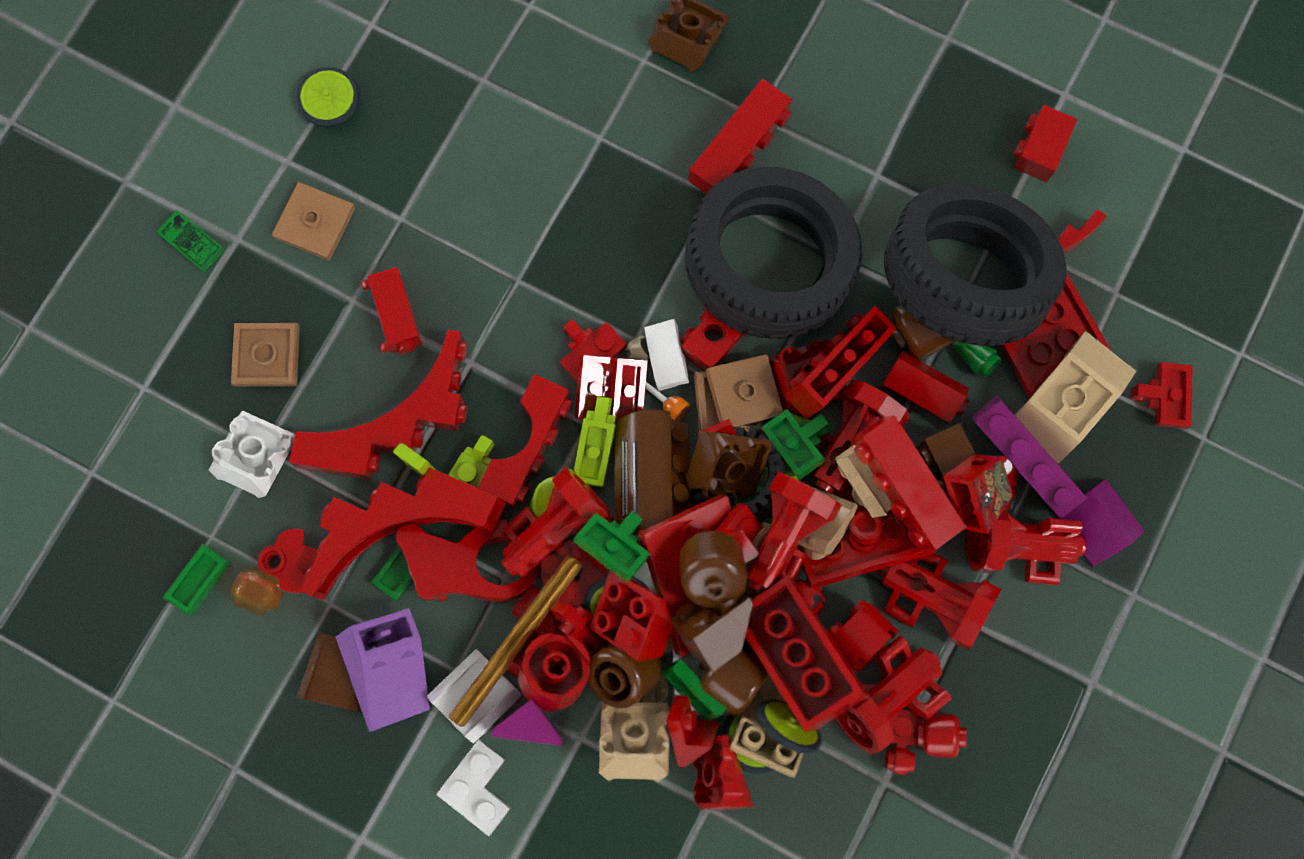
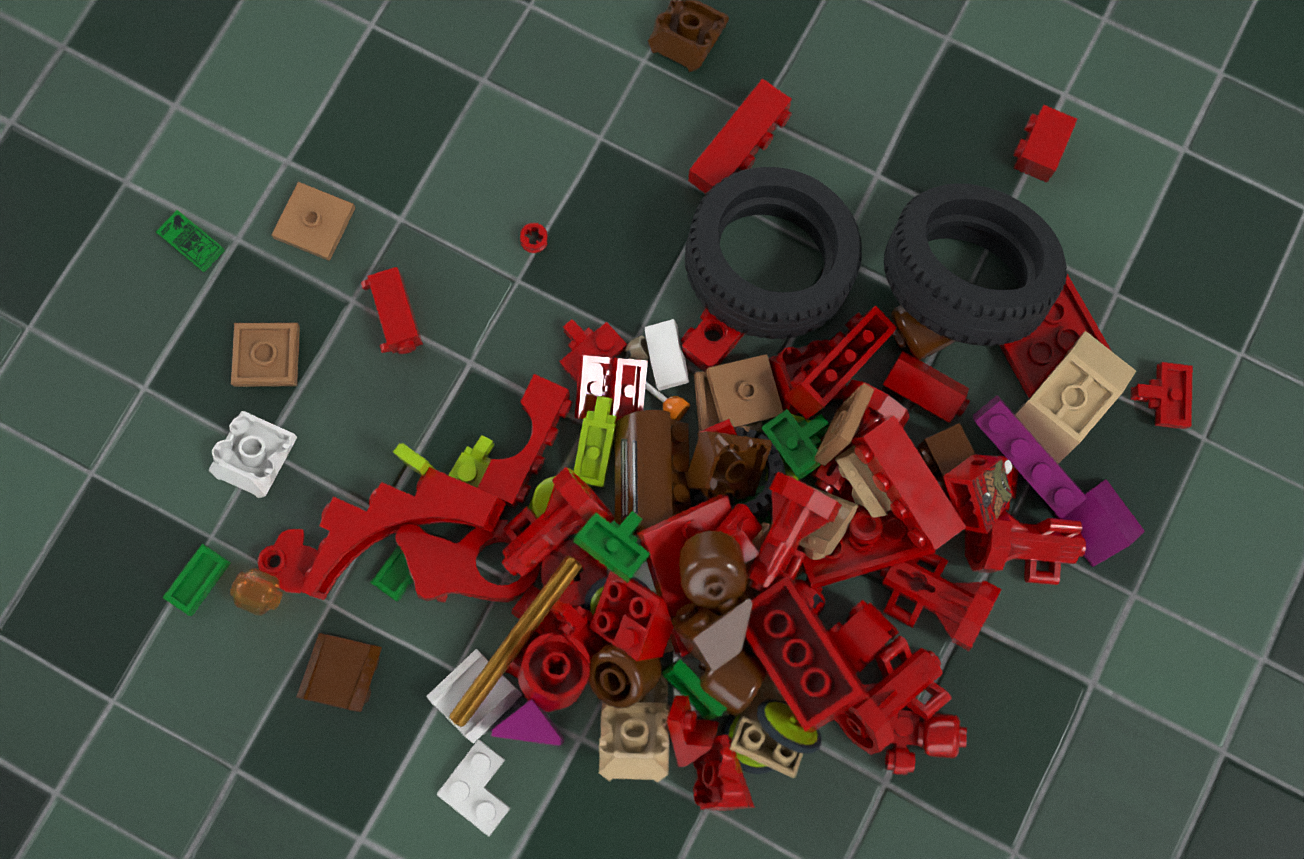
red arch [289,329,468,481] -> none
lime wheel [296,67,360,127] -> none
medium lavender slope [336,608,430,732] -> none
green cone [953,341,1001,378] -> none
red slope [1058,209,1107,254] -> none
none -> red bush [520,223,548,253]
none -> medium nougat plate [814,384,874,466]

